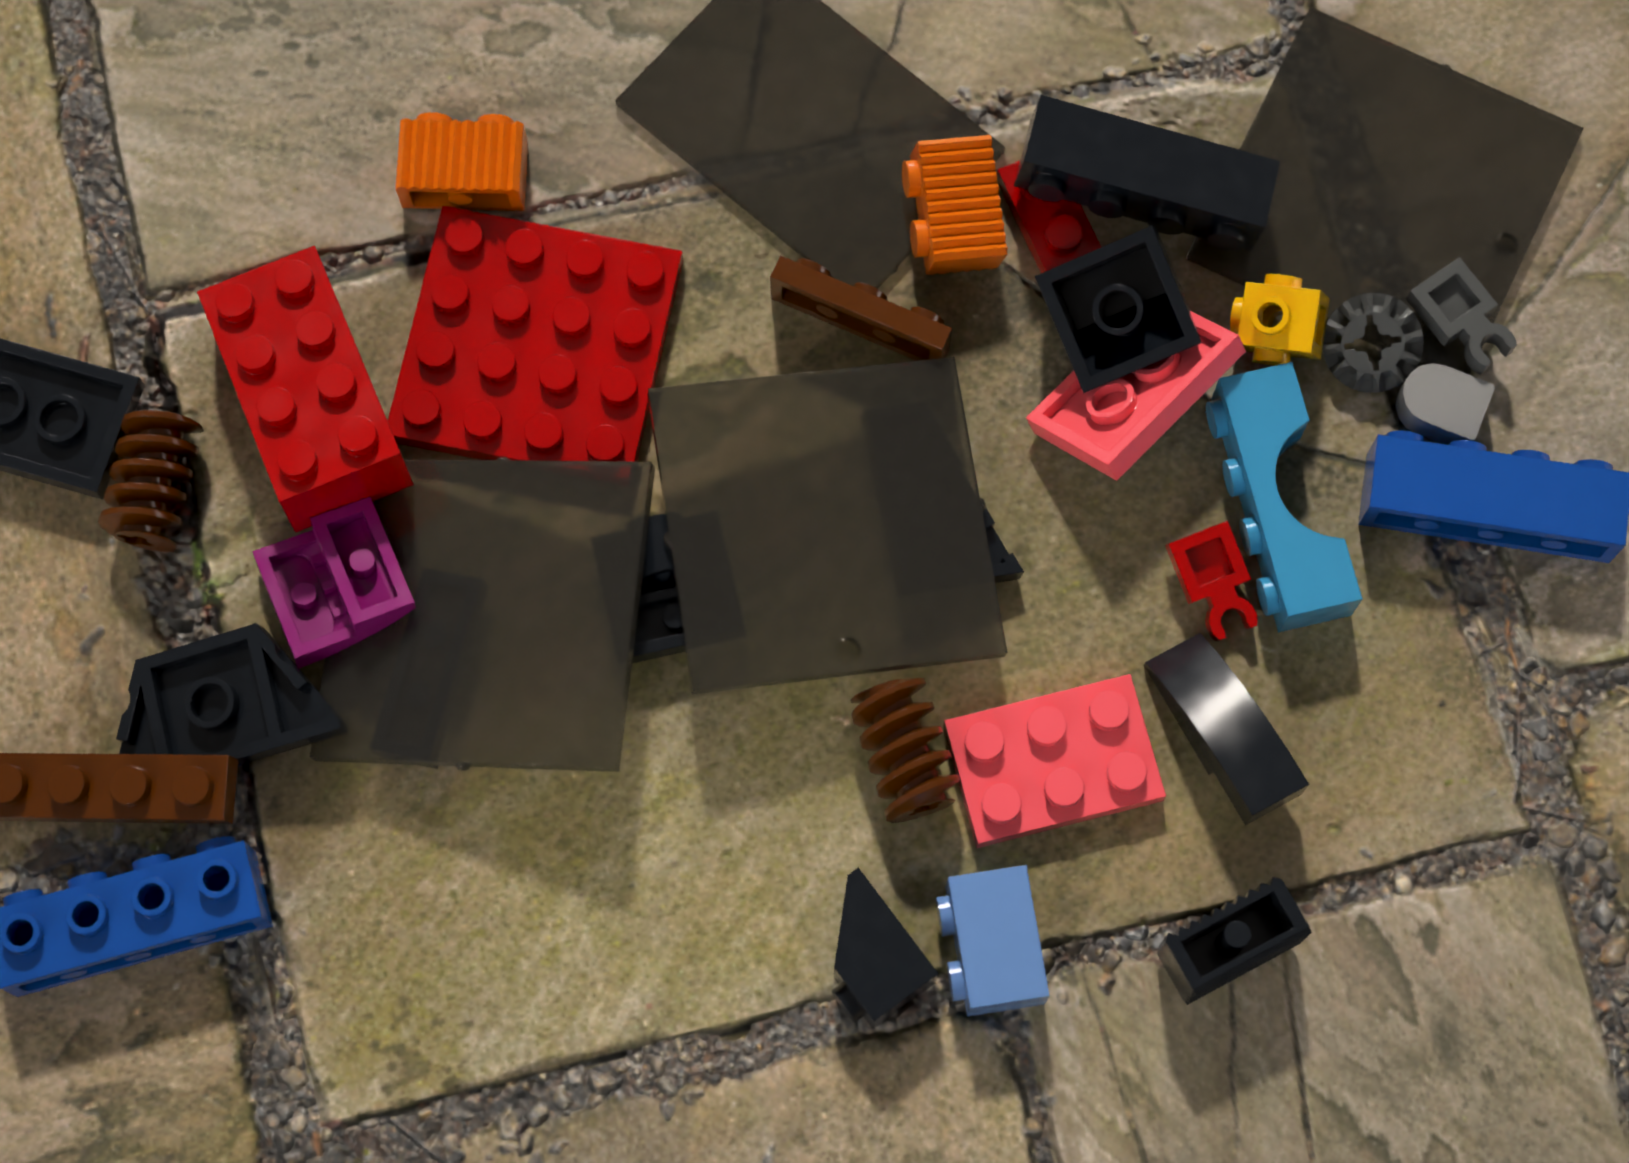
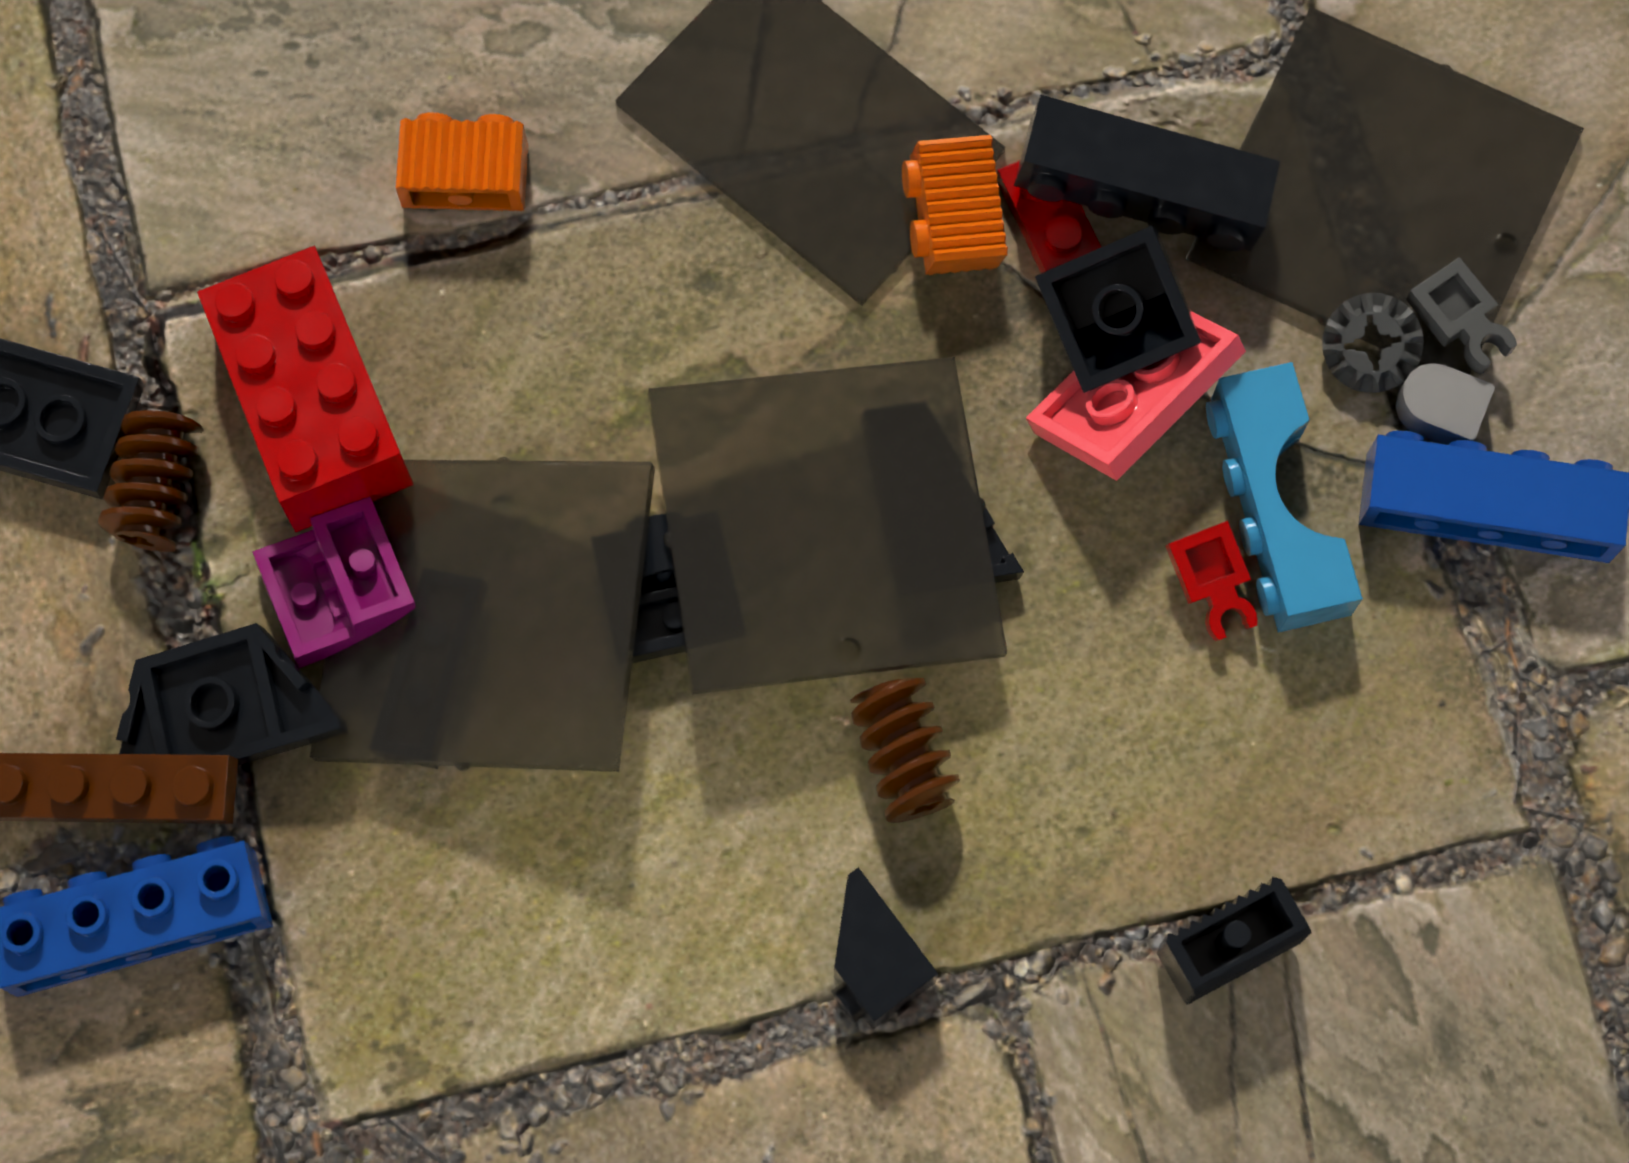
red plate [388,205,683,489] -> none
reddish brown plate [770,255,952,371] -> none
medium blue brick [936,865,1050,1017] -> none
coral plate [943,674,1166,848] -> none
black slope [1144,633,1309,826] -> none
yellow brick [1230,274,1330,366] -> none

